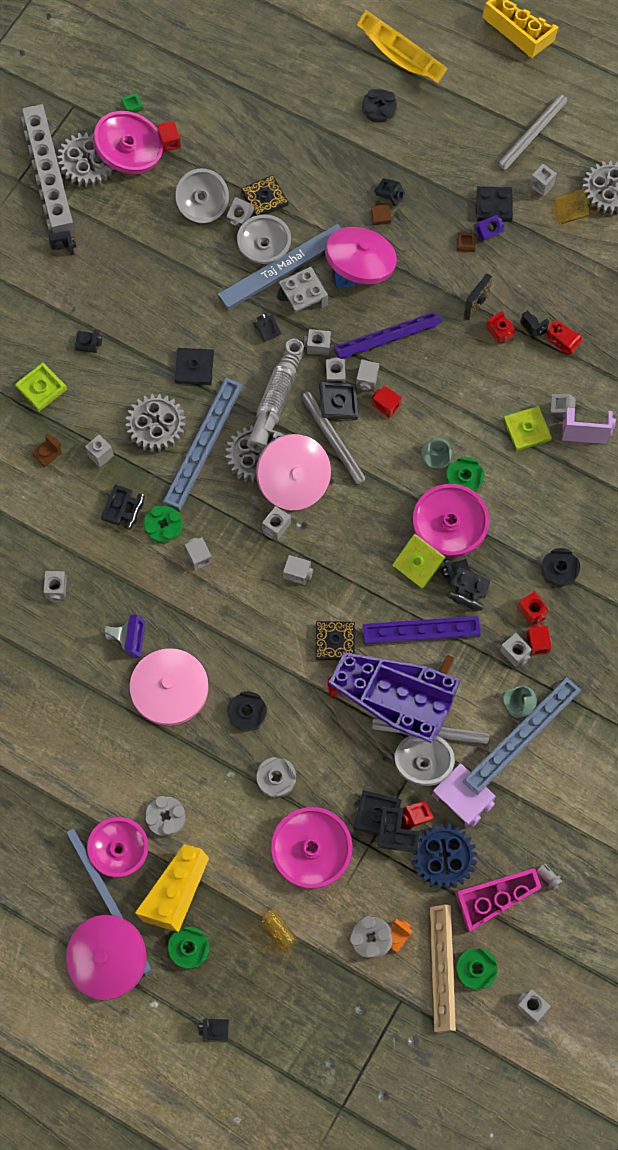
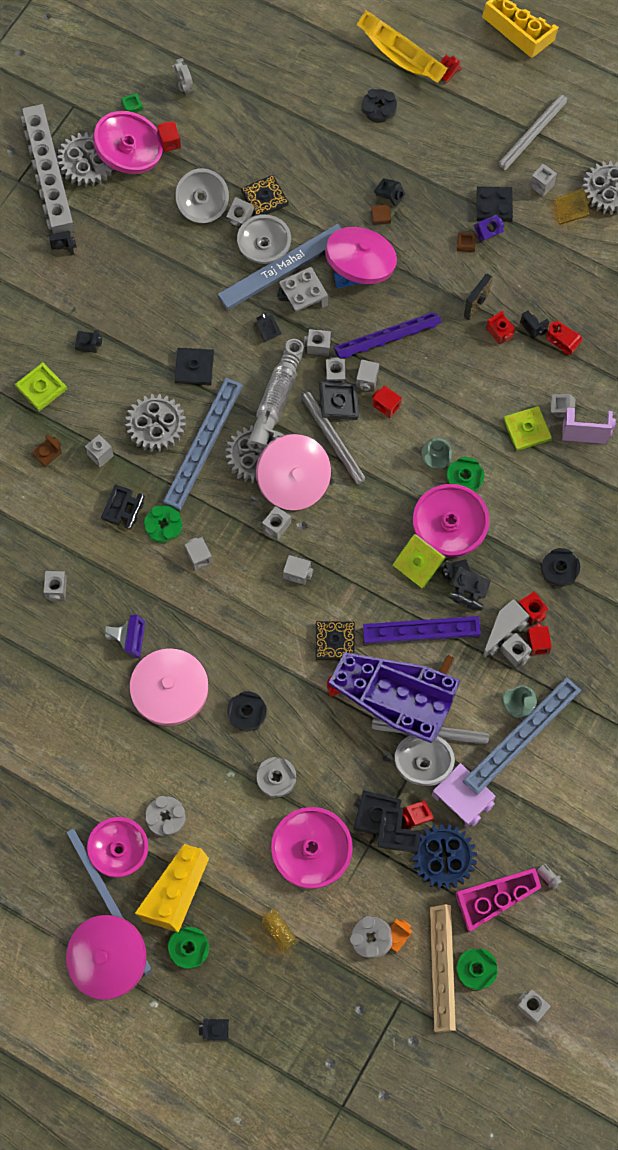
none -> light grey plate [172,58,194,94]
none -> red bracket [440,55,462,83]
none -> light grey slope [483,599,529,658]

